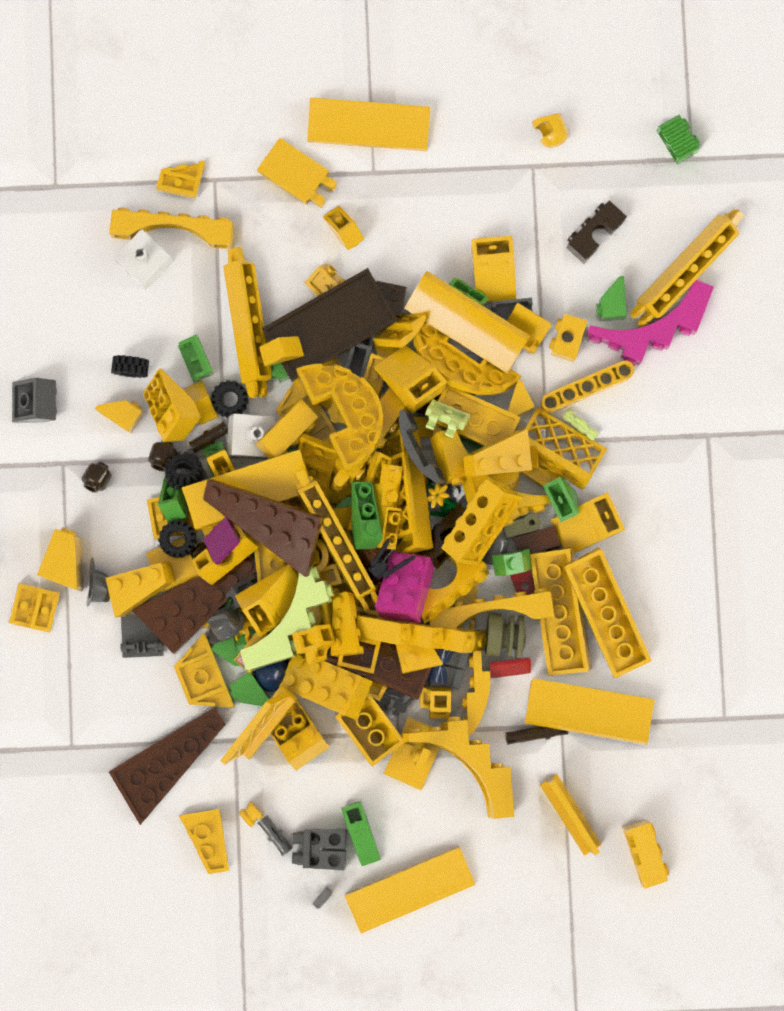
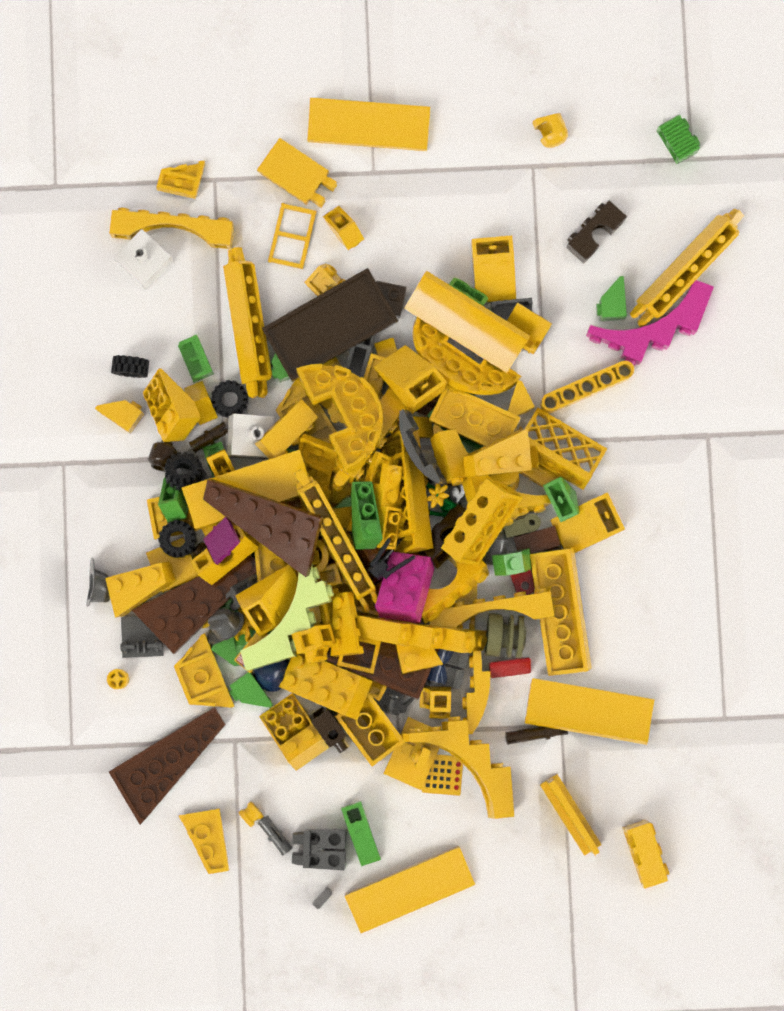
yellow slope [8,583,60,633] -> none
dark grey slope [12,378,57,423] -> none
yellow slope [37,527,83,592] -> none
dark brown head [81,461,112,493] -> none
yellow fence [220,685,298,765] -> none
yellow slope [259,336,304,367] -> none
yellow slope [373,313,426,348] -> none
yellowish green plate [425,399,471,438] -> none
yellow brick [549,314,587,363] -> none
yellowish green axle [562,409,599,440] -> none
yellow arch [563,548,652,678] -> none
none -> yellow wheel [107,669,129,690]
none -> yellow window [268,203,317,269]
none -> dark brown torso [309,706,349,753]
none -> yellow sticker [422,754,463,796]

